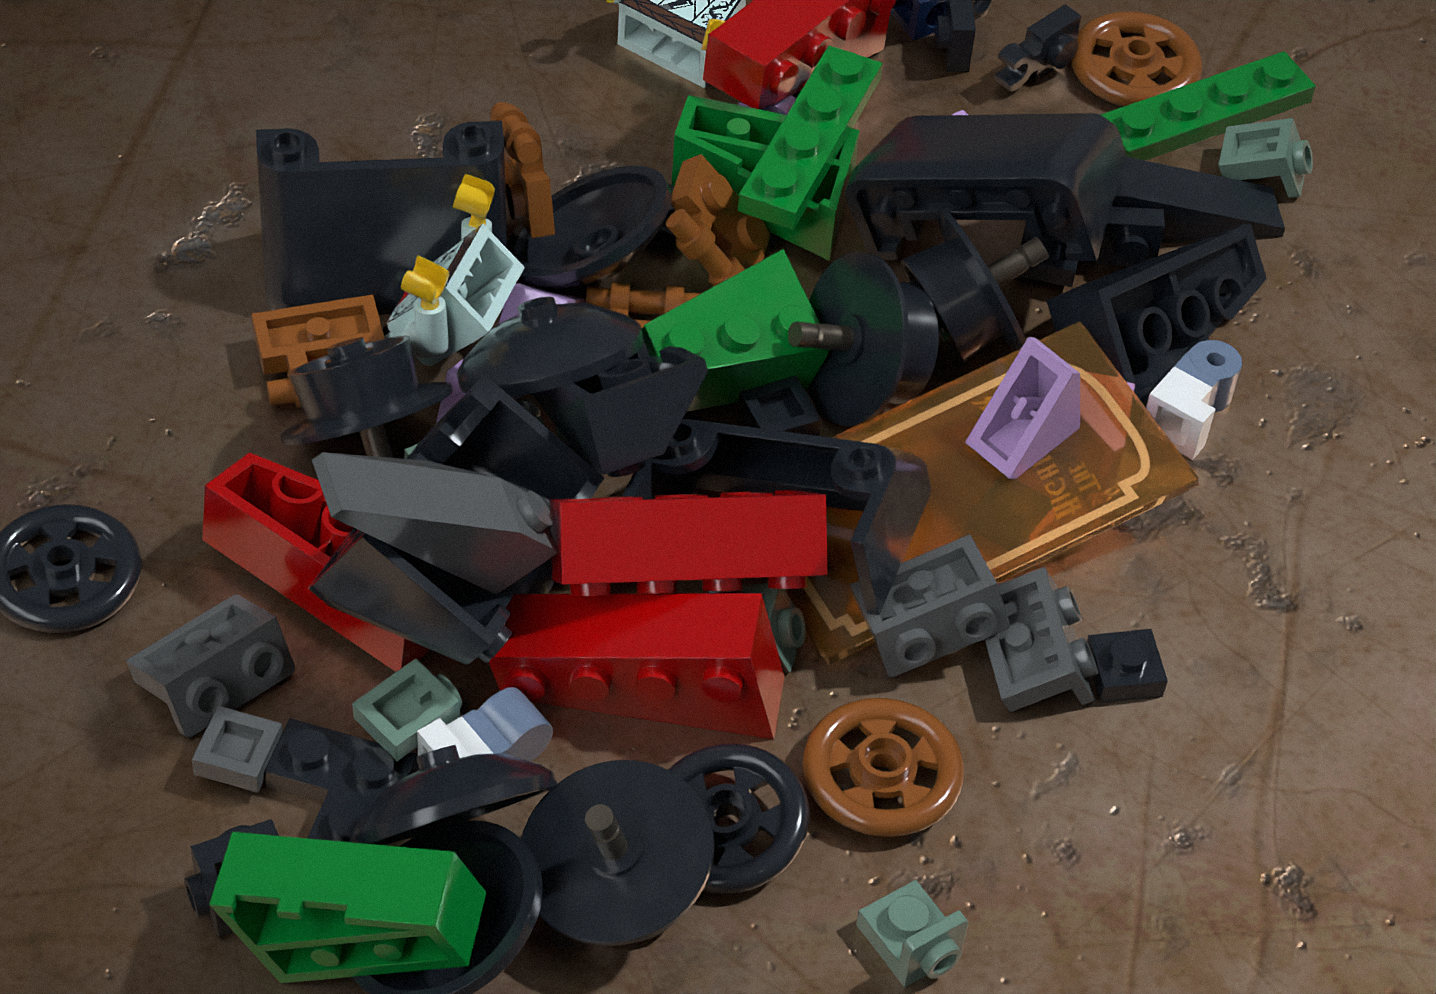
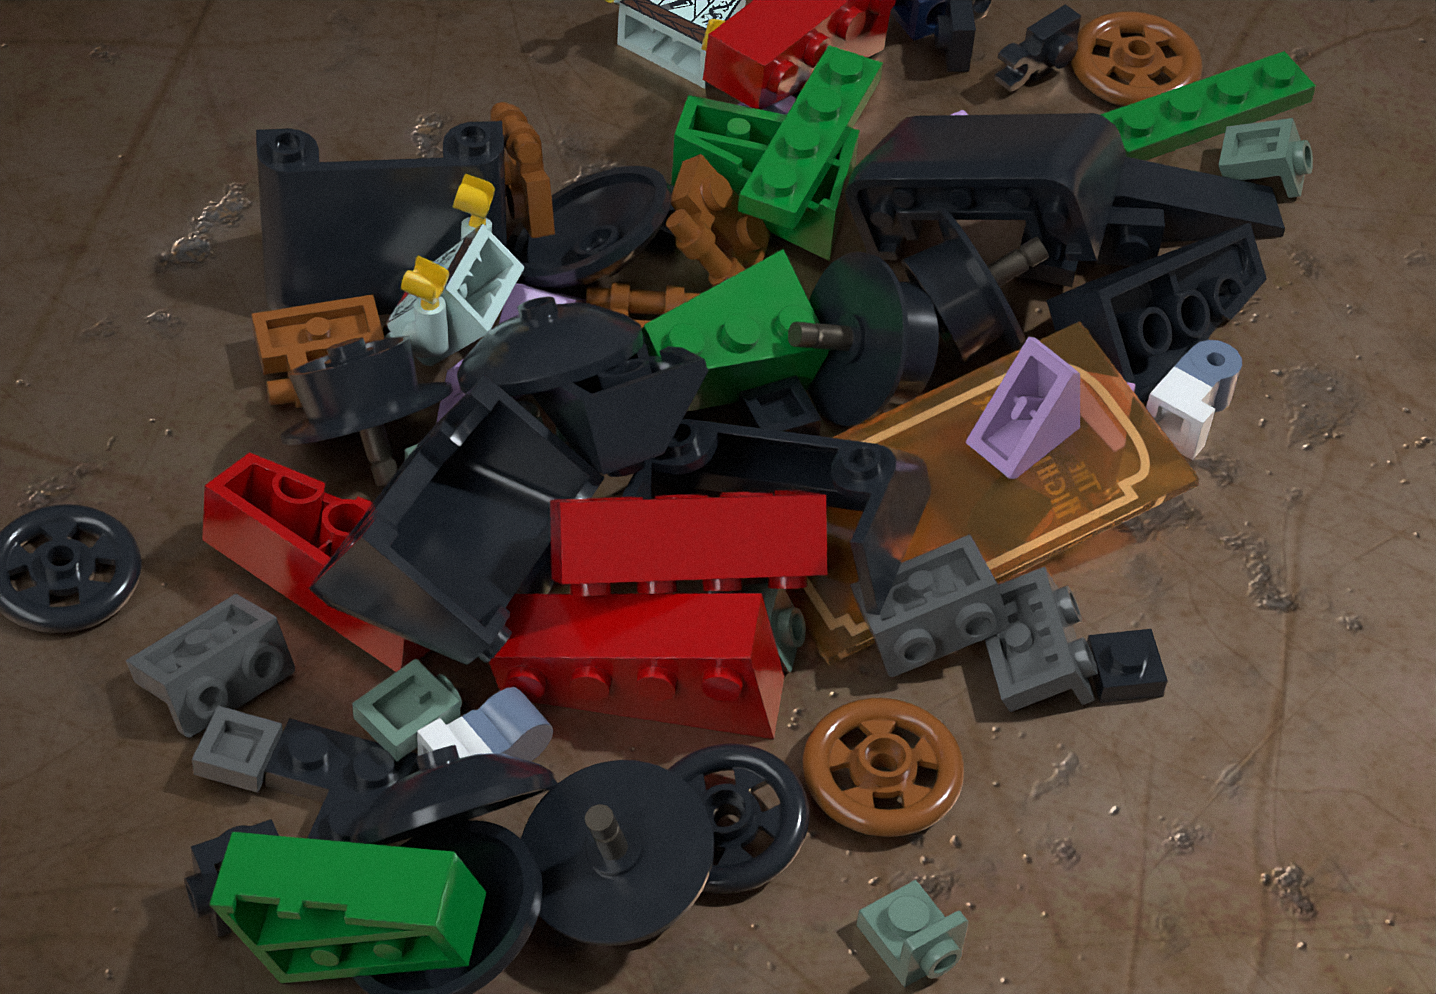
dark grey wedge [312,452,559,595] -> none

